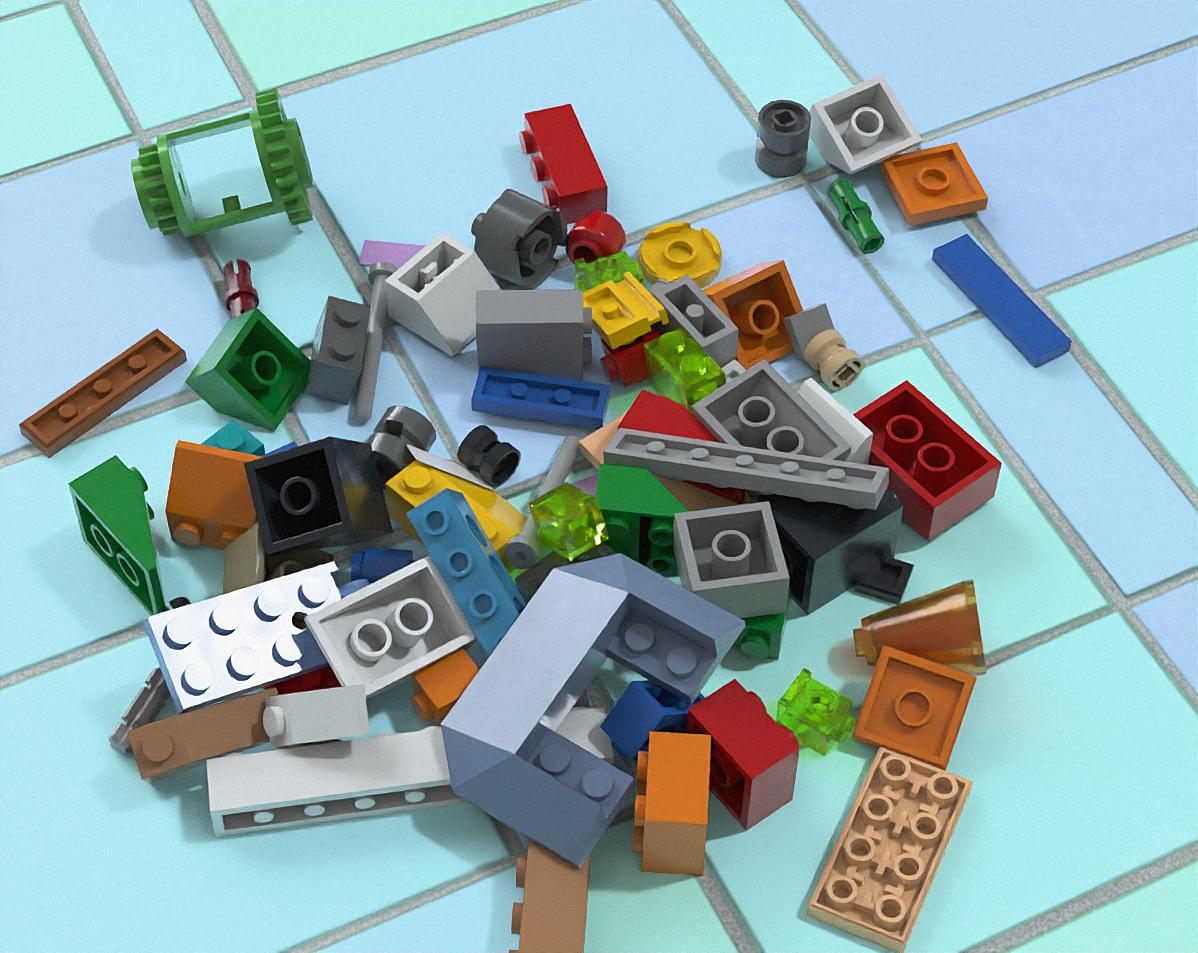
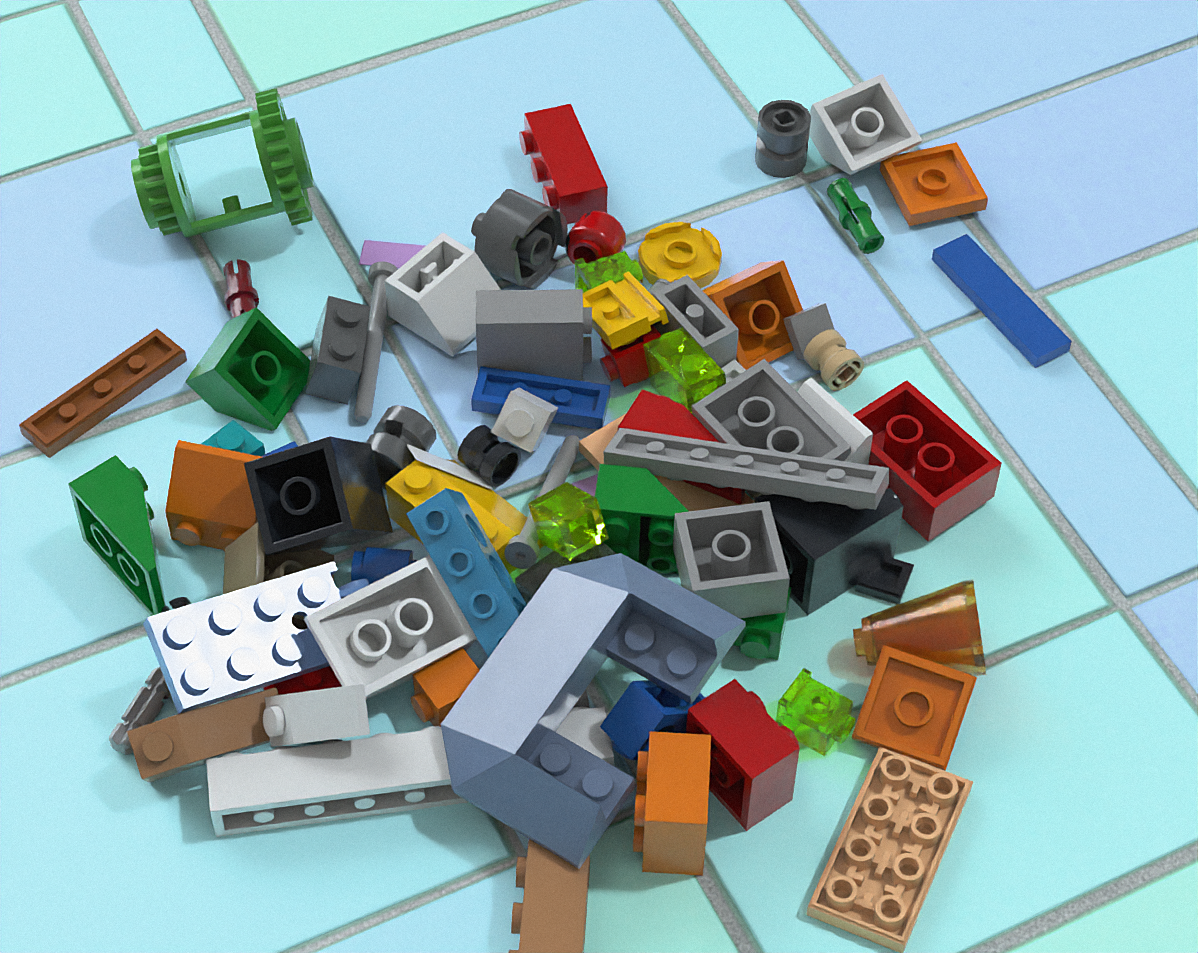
none -> white brick [491,388,558,453]

